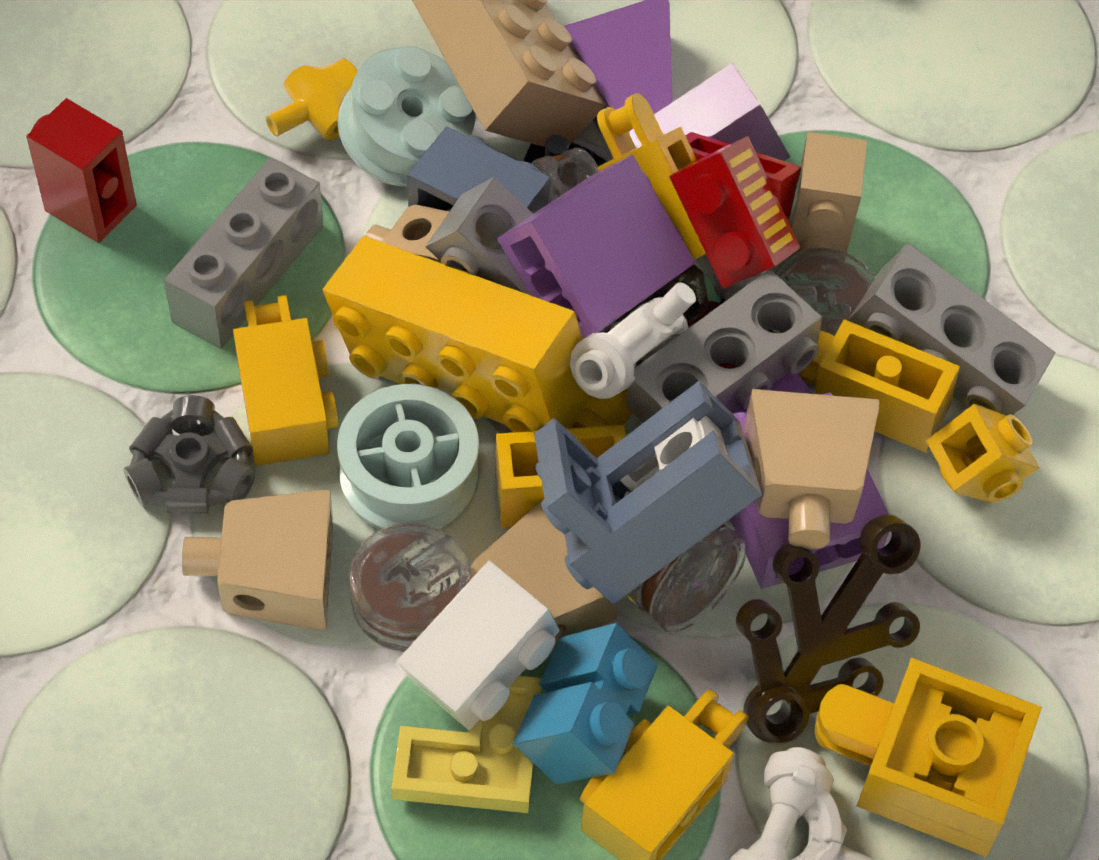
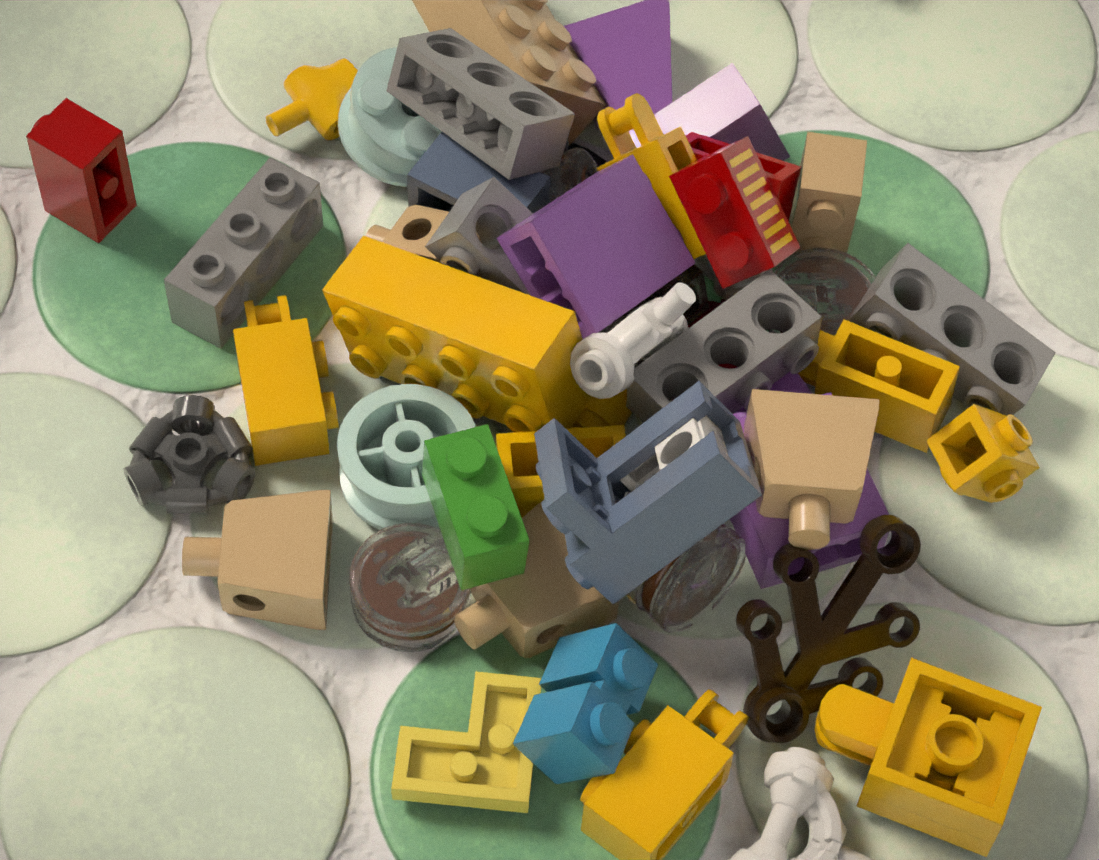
white brick [397,560,560,731] -> none
none -> light grey brick [386,28,575,180]
none -> bright green brick [422,424,530,591]

